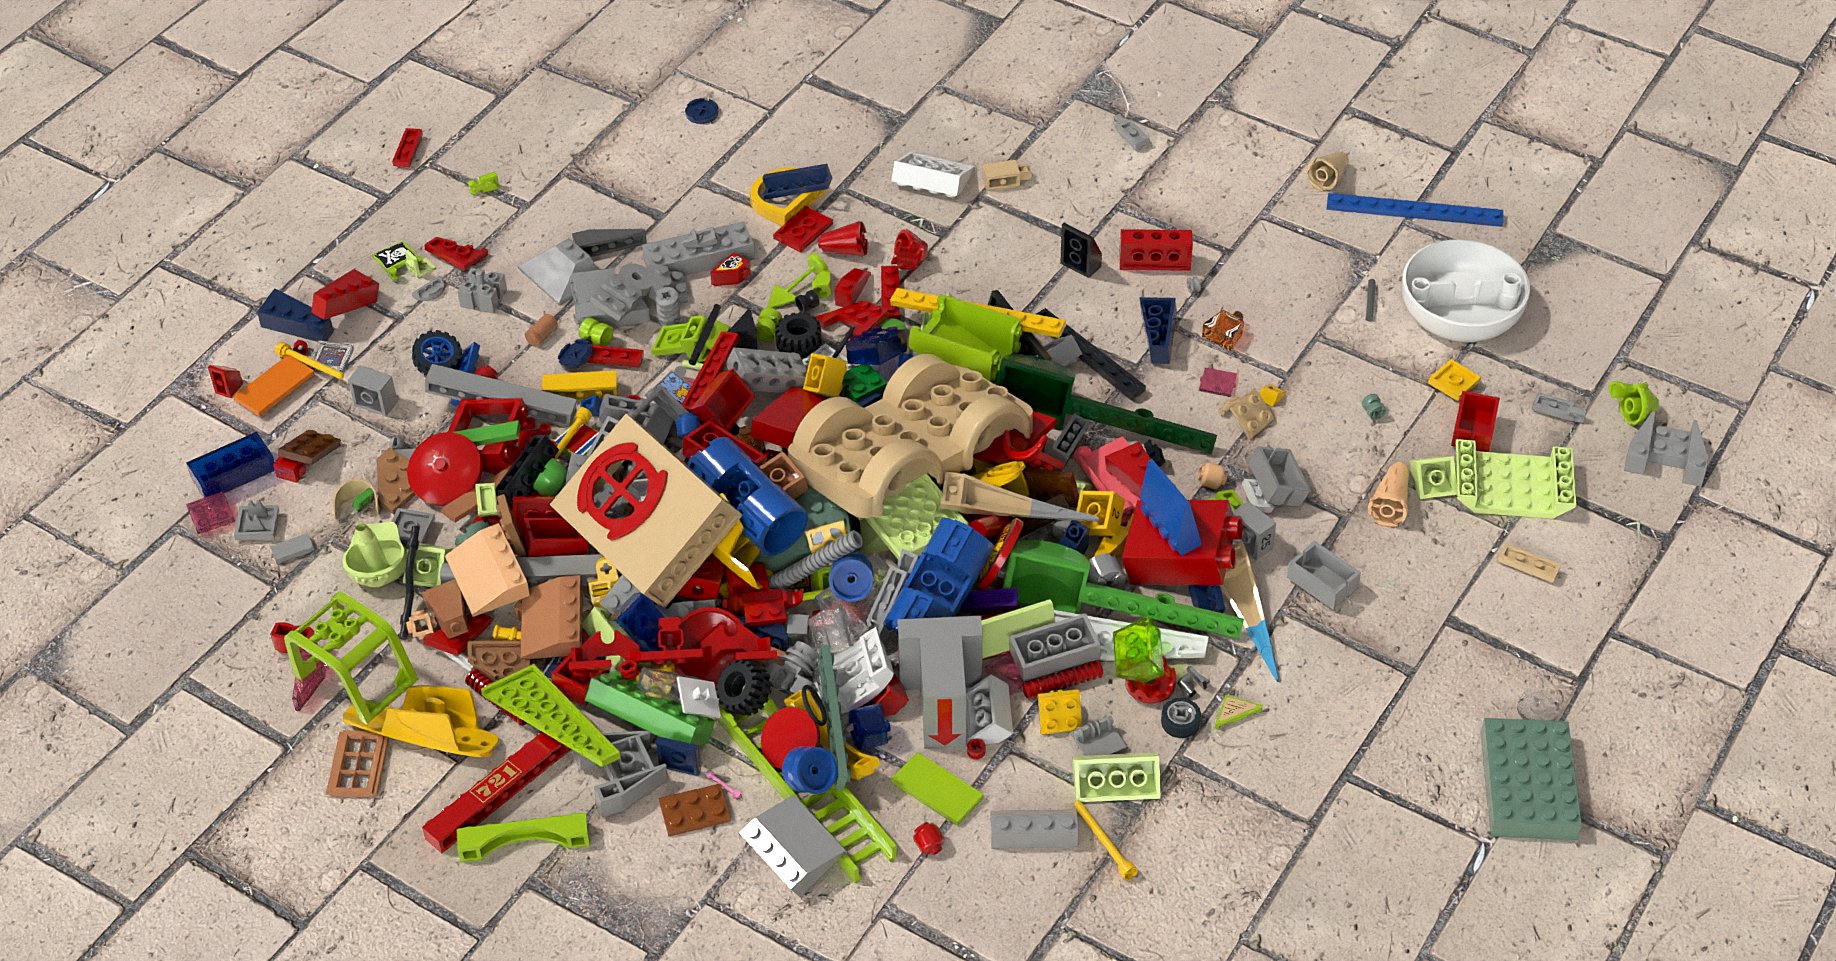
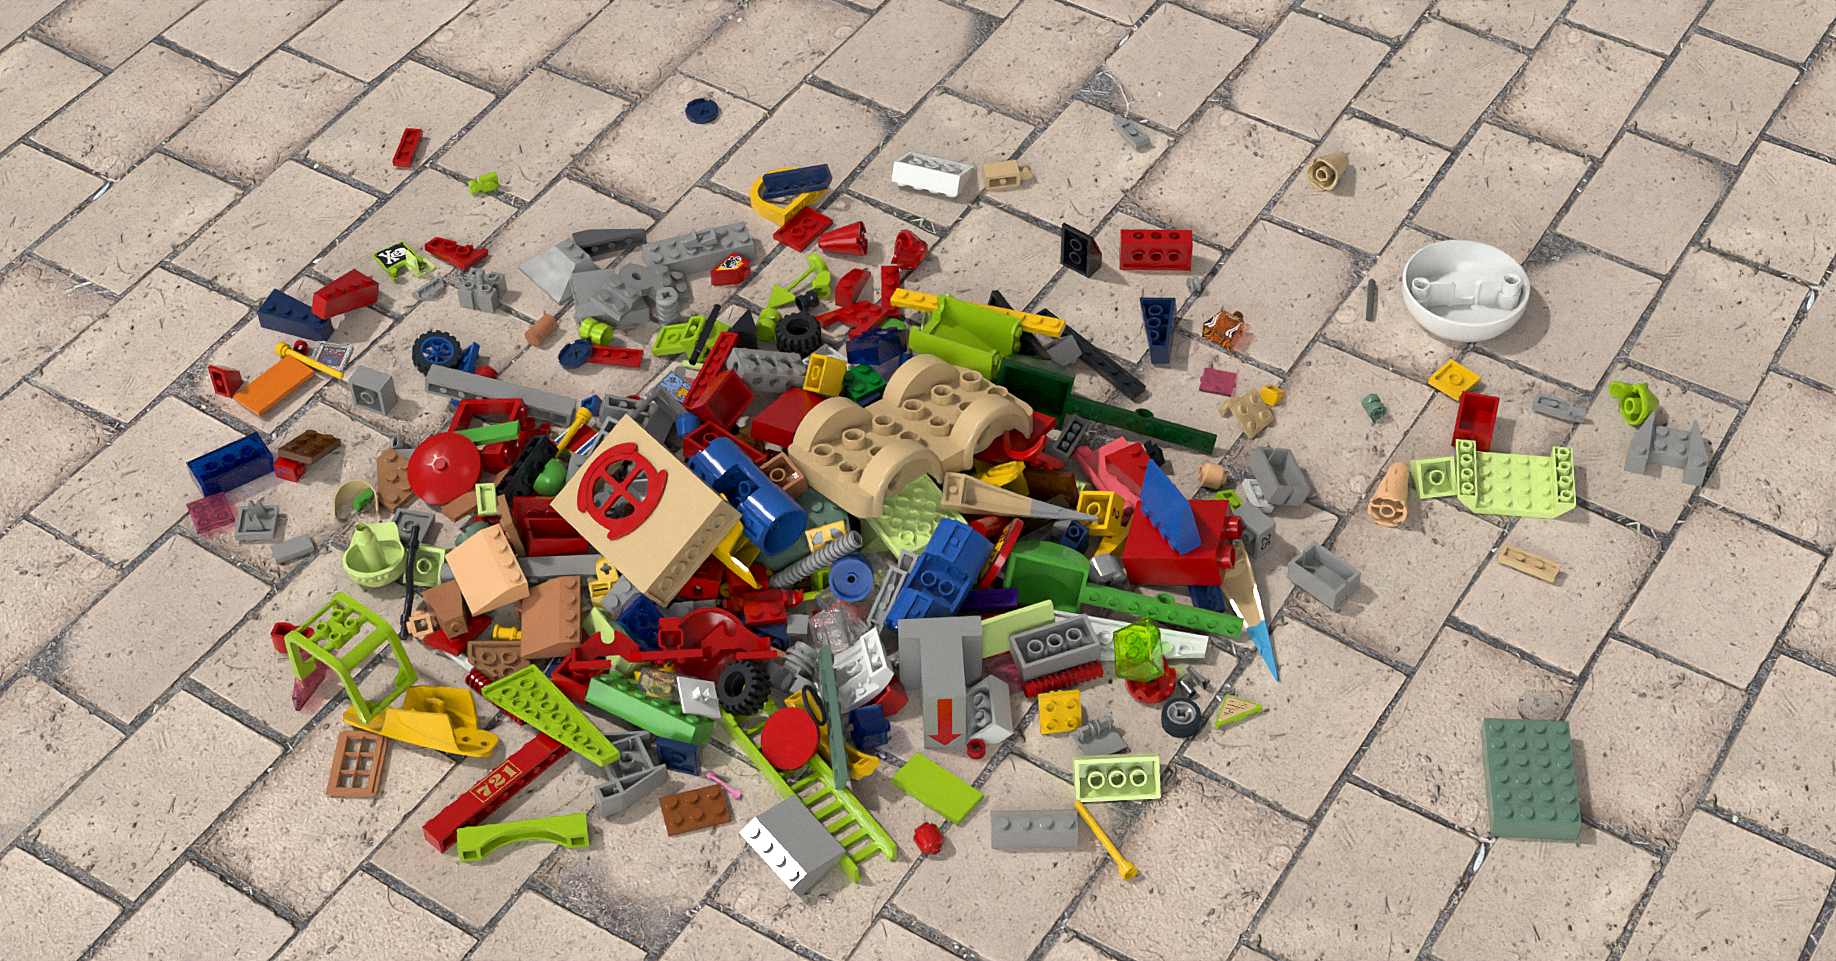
yellow brick [542,371,618,401] -> none
red bush [619,660,639,680] -> none
blue wheel [782,746,837,794] -> none
black tyre [832,328,854,358] -> none
blue plate [1326,193,1503,227] -> none

